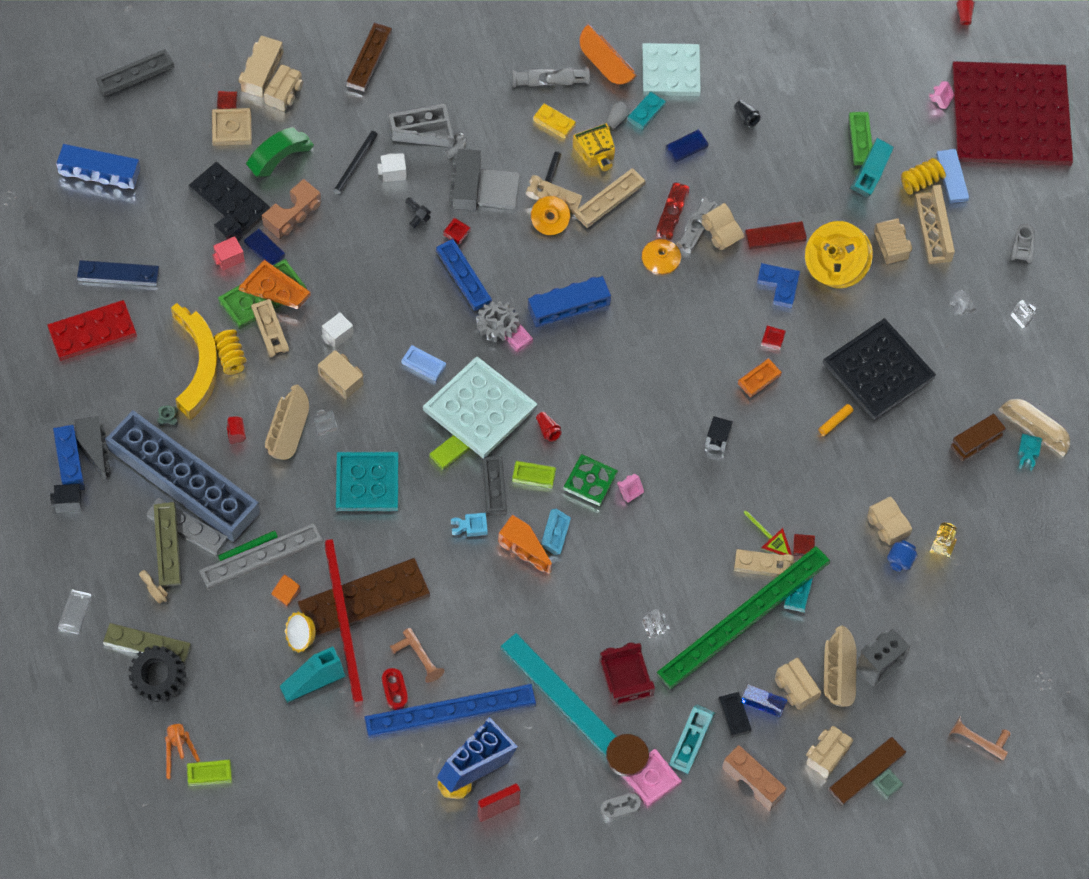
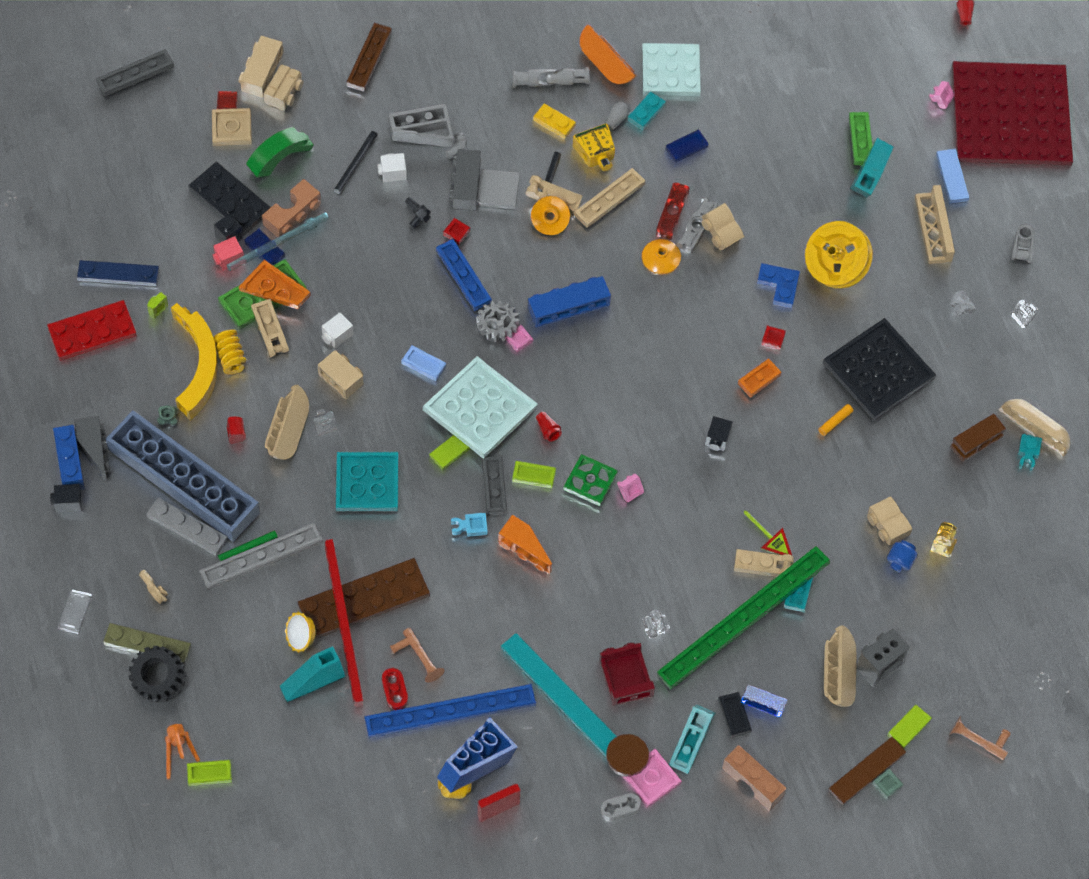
blue brick [56,144,141,189] -> none
olive plate [154,502,182,587] -> none
orange slope [271,574,301,606] -> none
medium azure plate [541,509,571,555] -> none
black cone [734,100,761,127] -> none
clear red tile [745,221,807,250] -> none
tan brick [775,658,821,710] -> none
clear red tile [793,534,815,556] -> none
tan brick [806,726,853,778] -> none
tan brick [874,218,912,265] -> none
yellow piece [901,158,946,195] -> none
none -> lime plate [147,292,168,319]
none -> clear light blue bar [227,212,329,272]
none -> lime tile [887,704,932,749]

